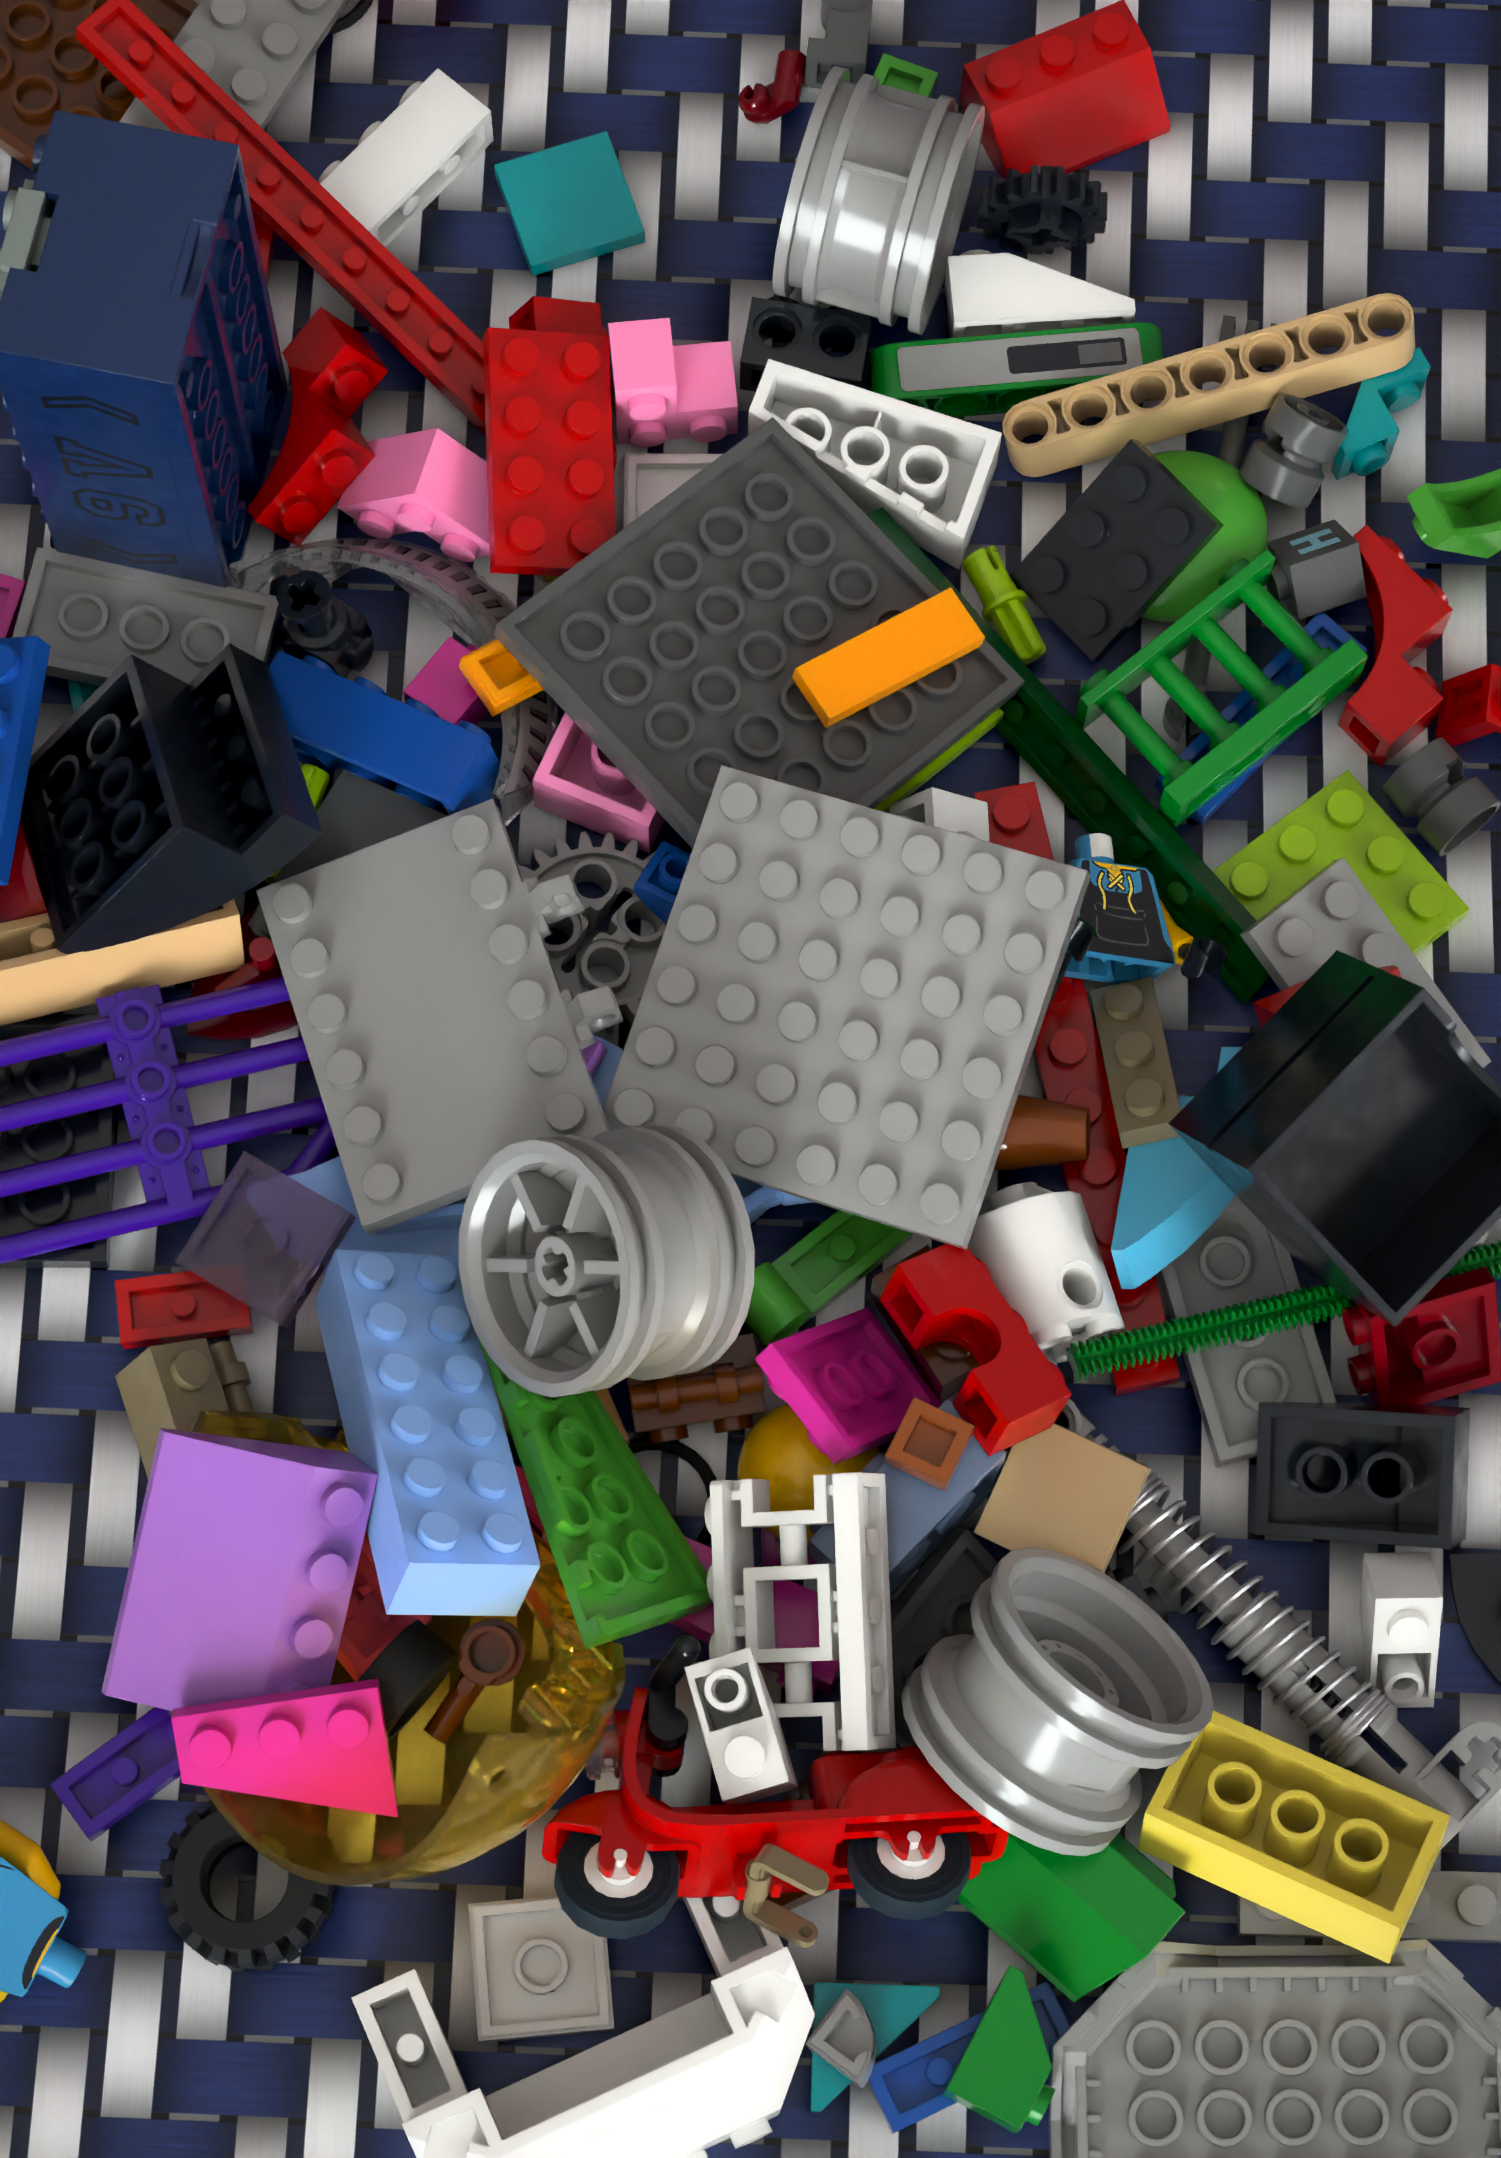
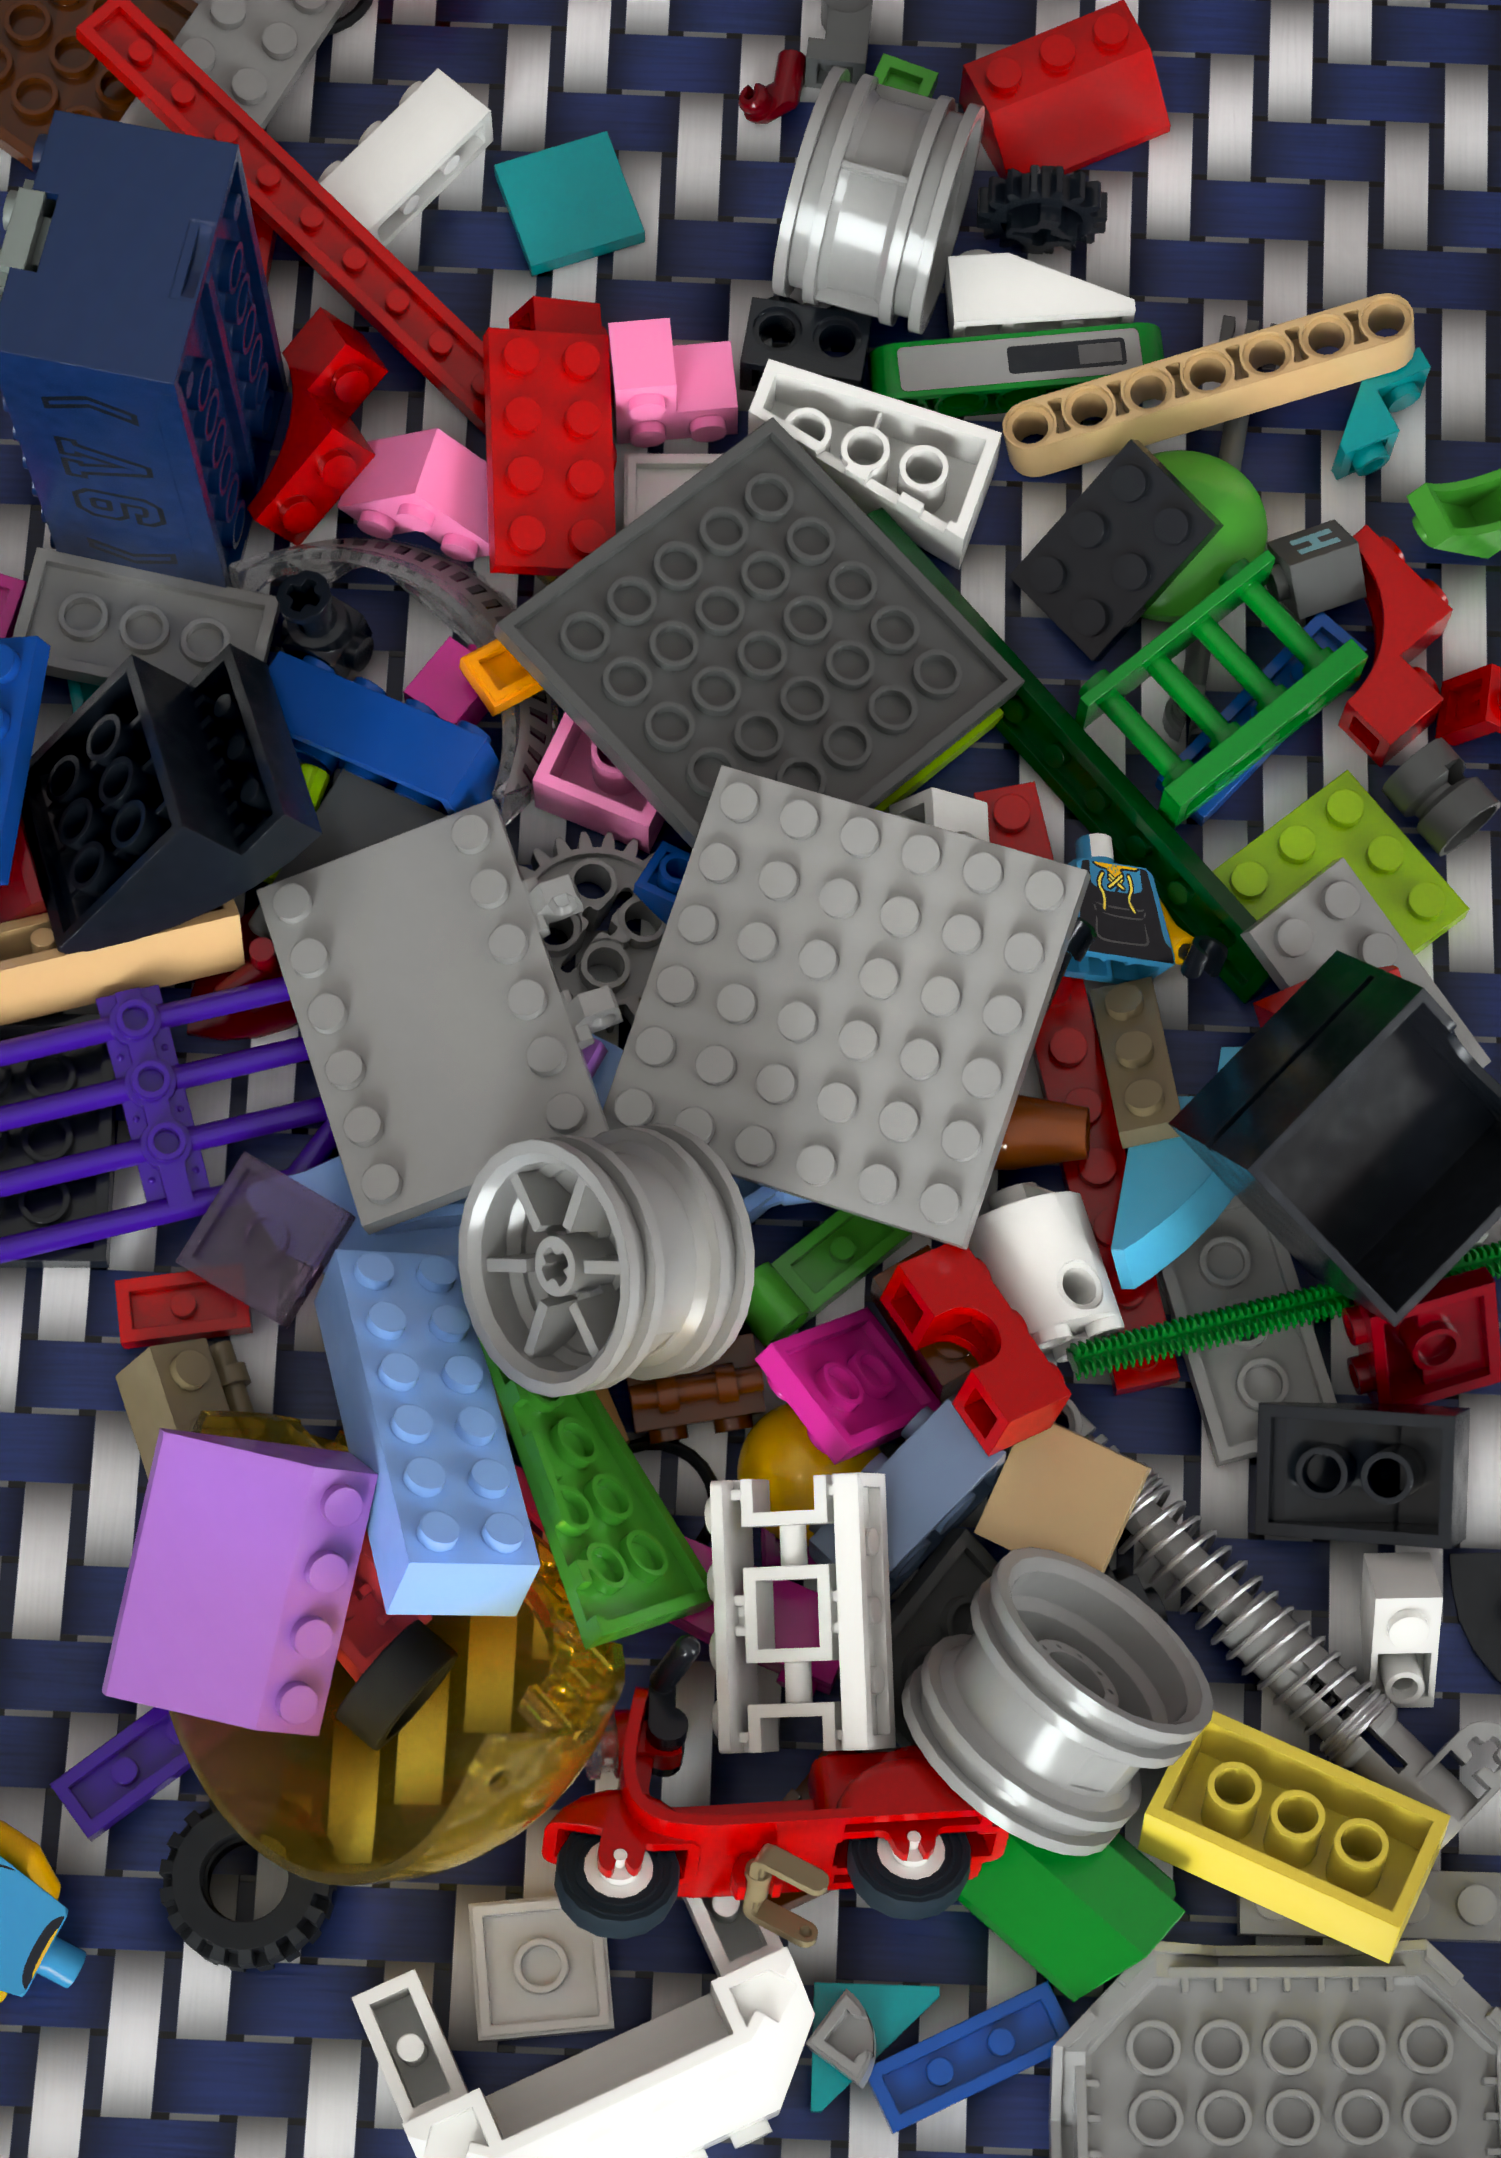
dark pink wing [171,1678,399,1818] -> none
reddish brown plate [424,1619,526,1744] -> none
white slope [684,1647,798,1805] -> none
light orange tile [792,587,985,728] -> none
dark orange plate [884,1397,975,1491] -> none
green slope [943,1965,1056,2134] -> none
lime axle [961,545,1046,665] -> none
dark grey wheel [1239,393,1349,509] -> none

